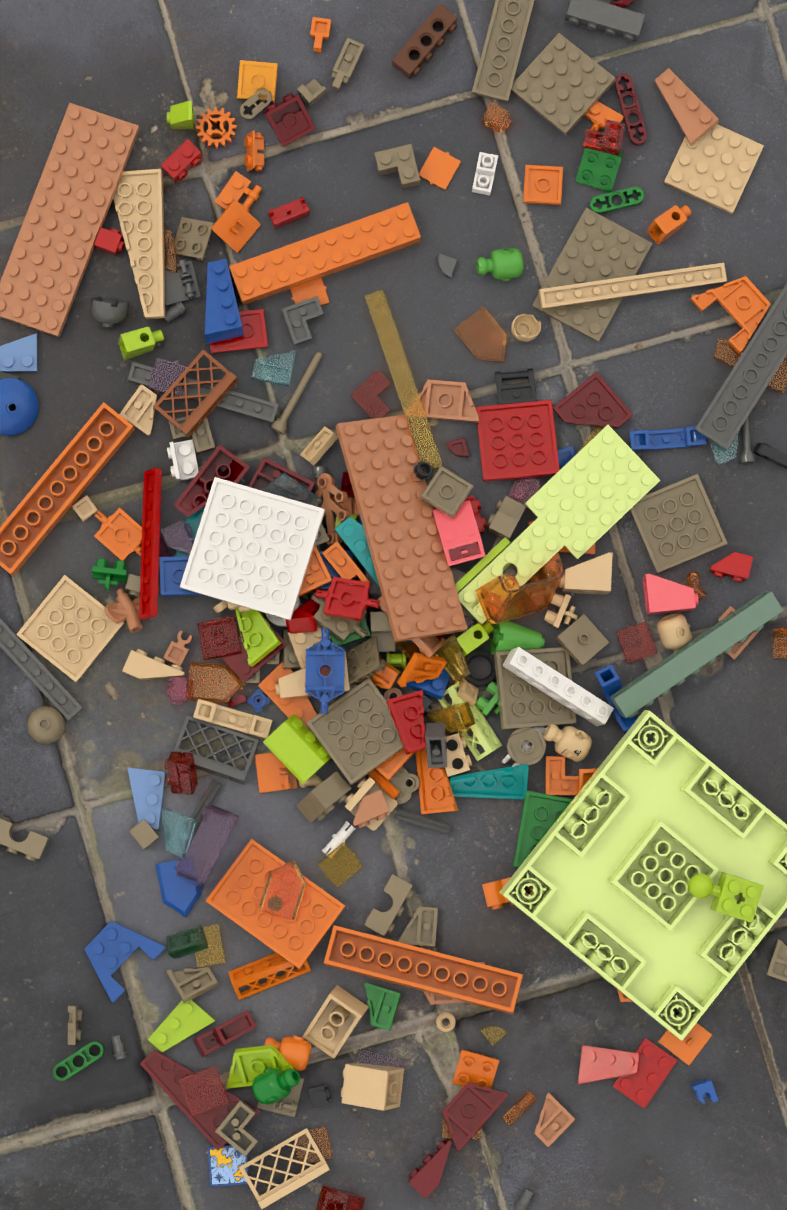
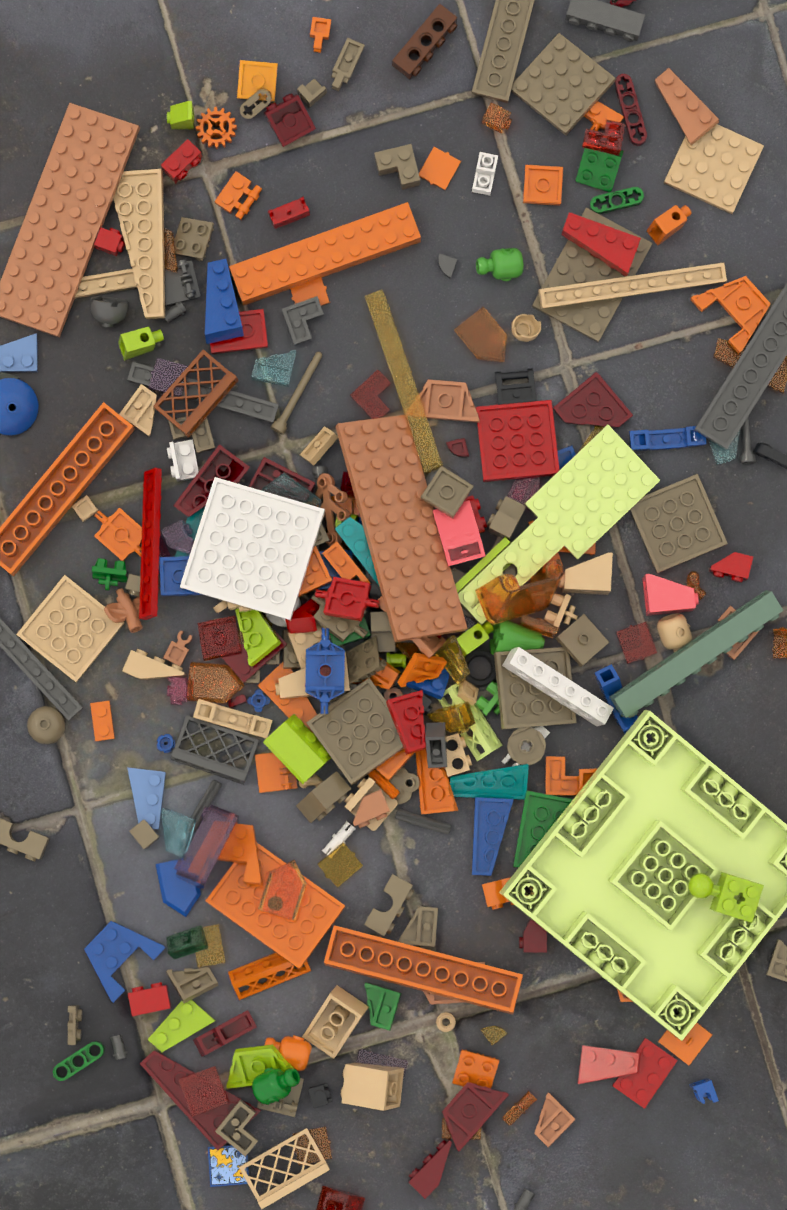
clear red brick [164,751,198,795] -> none
orange piece [210,200,261,253] -> none
orange hinge [244,130,264,172] -> none
black plate [414,462,432,480] -> none
tan piece [543,724,592,762] -> none
none -> tan tile [75,269,137,299]
none -> orange plate [90,701,115,742]
none -> red brick [128,982,172,1016]
none -> blue plate [157,734,175,753]
none -> orange wing [187,821,262,885]
none -> blue wing [472,797,514,876]
none -> clear orange plate [519,614,559,639]
none -> dark red slope [519,918,547,953]
none -> red wedge [561,212,641,277]

